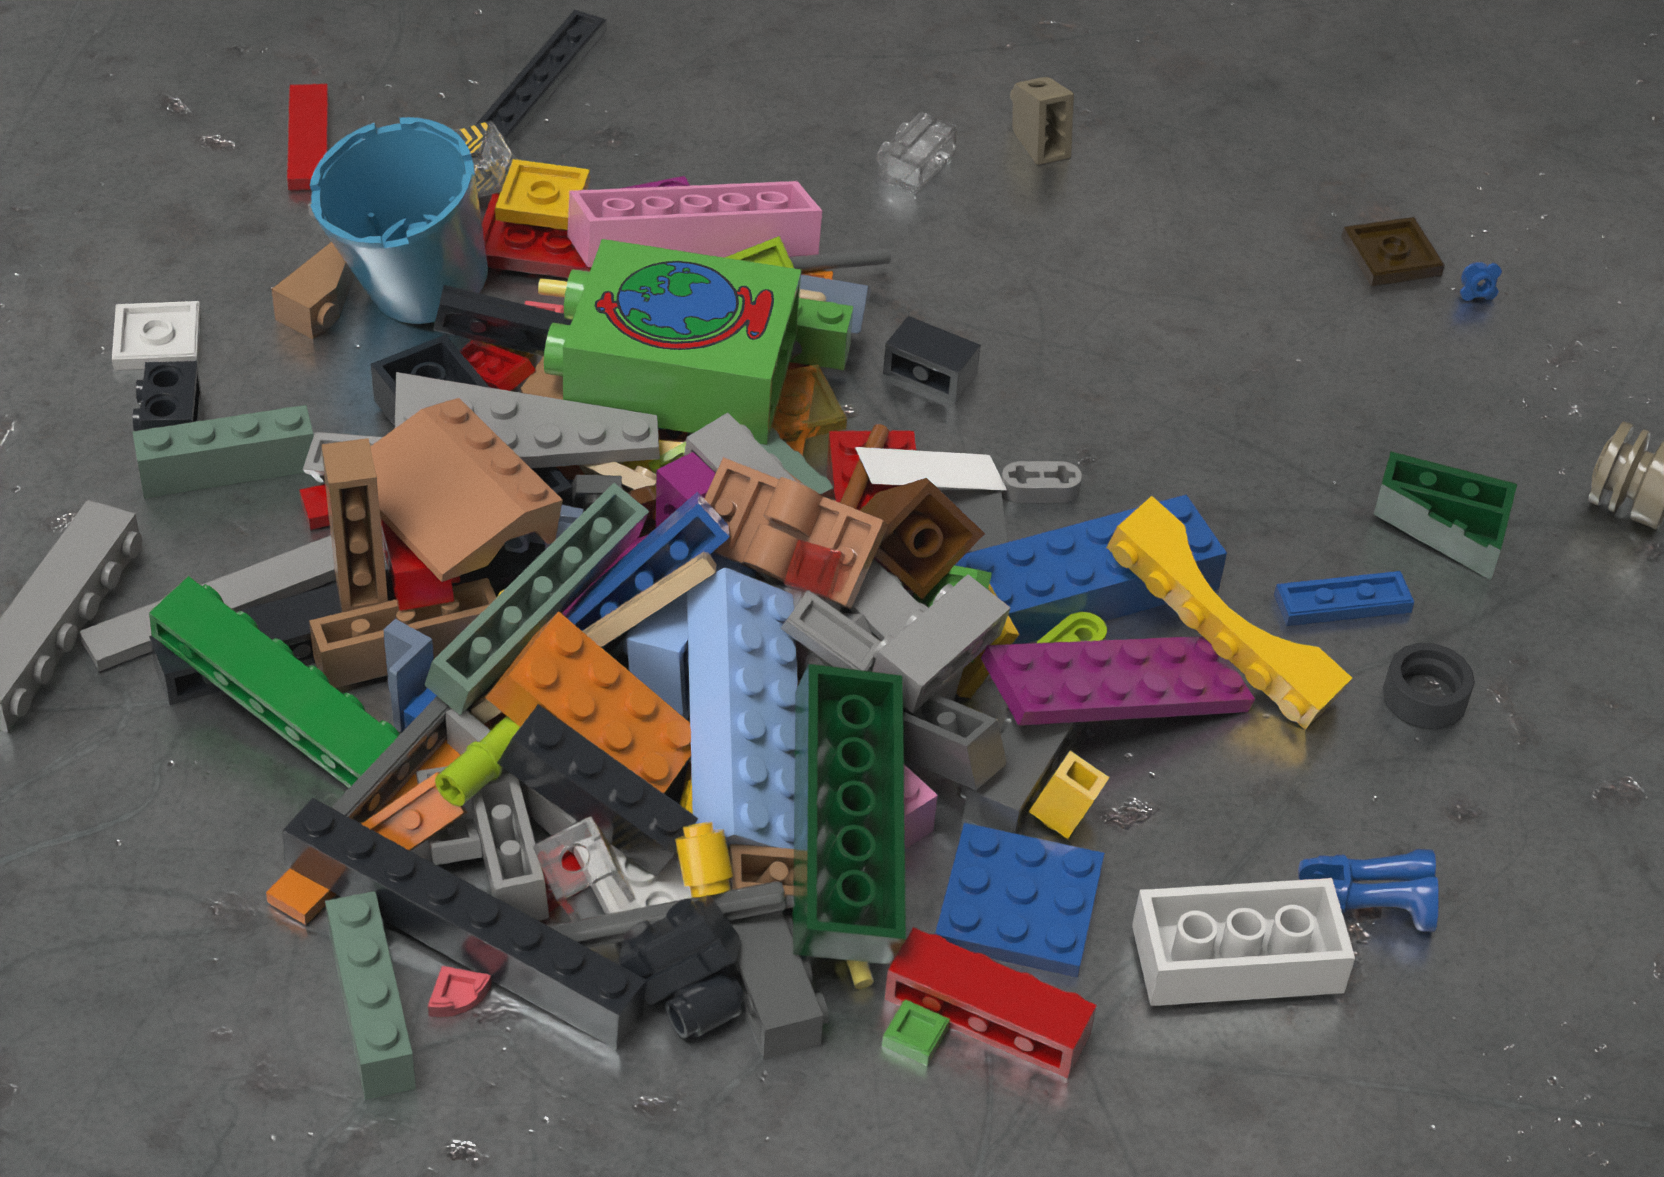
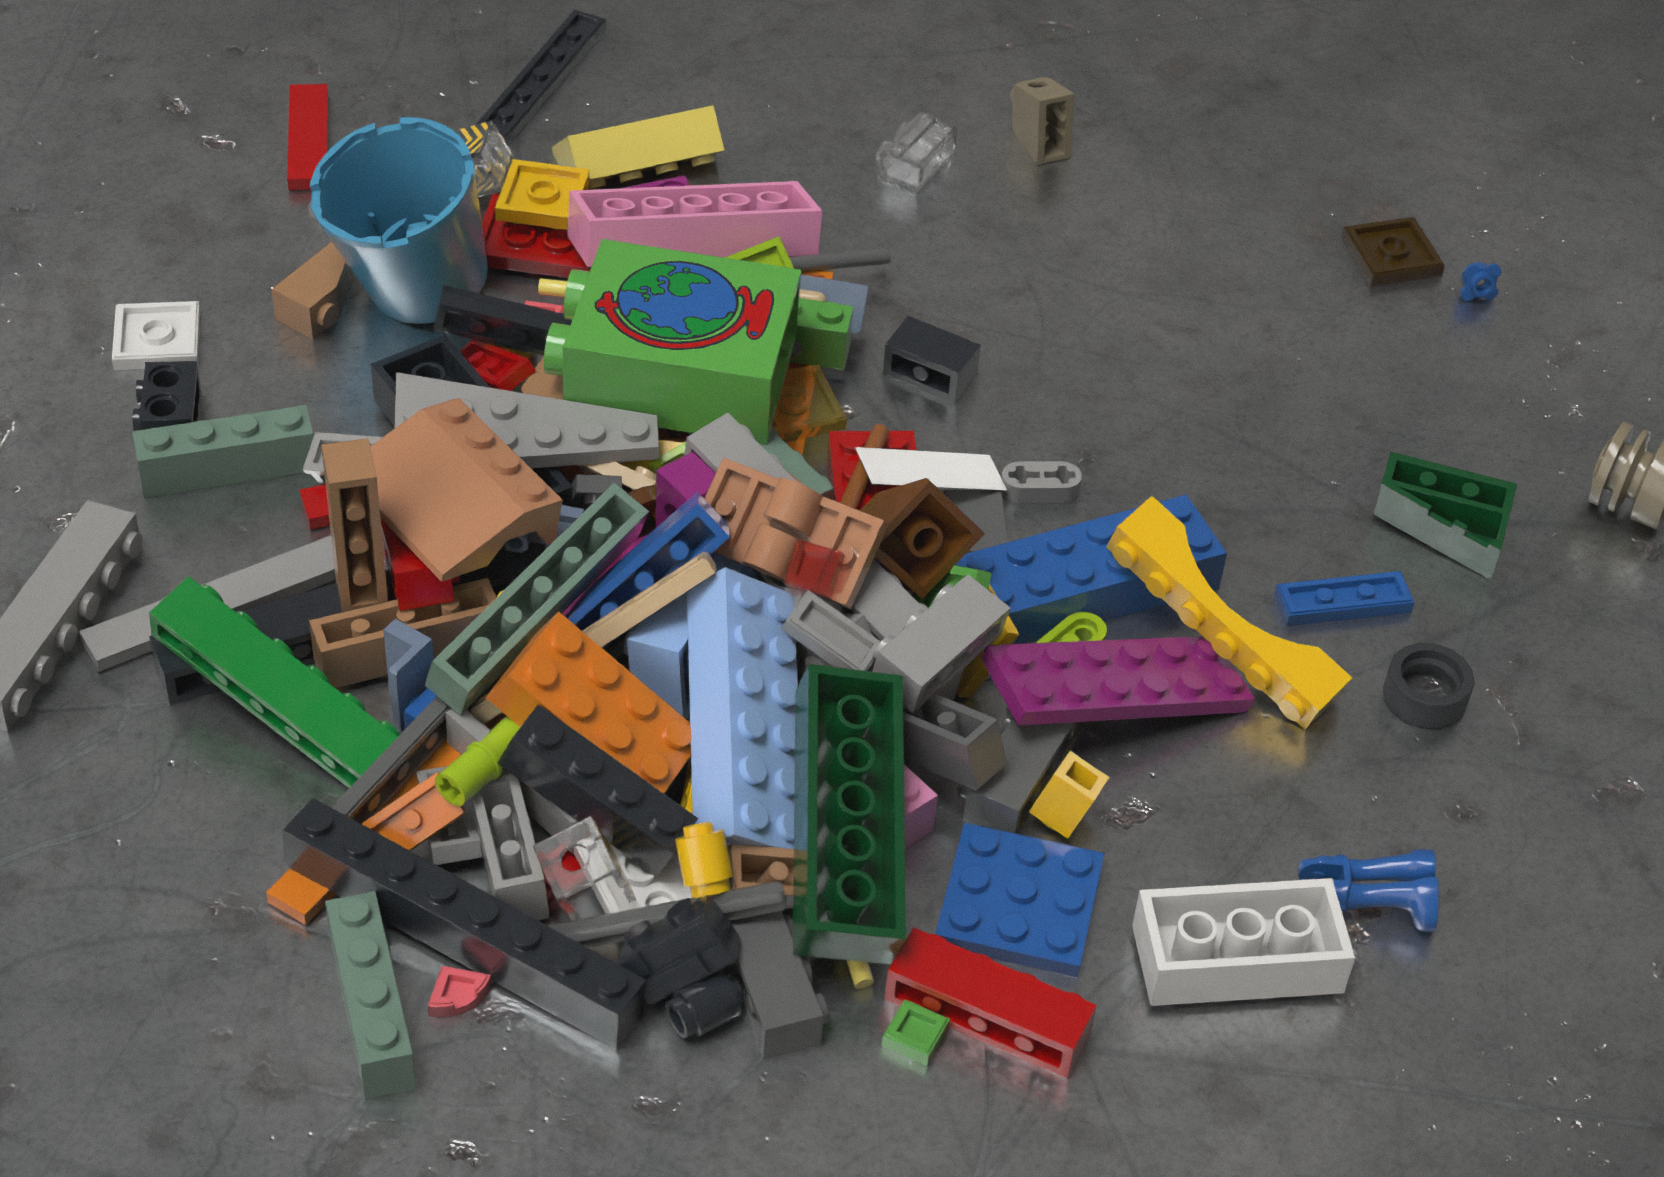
none -> light yellow slope [551,105,724,190]

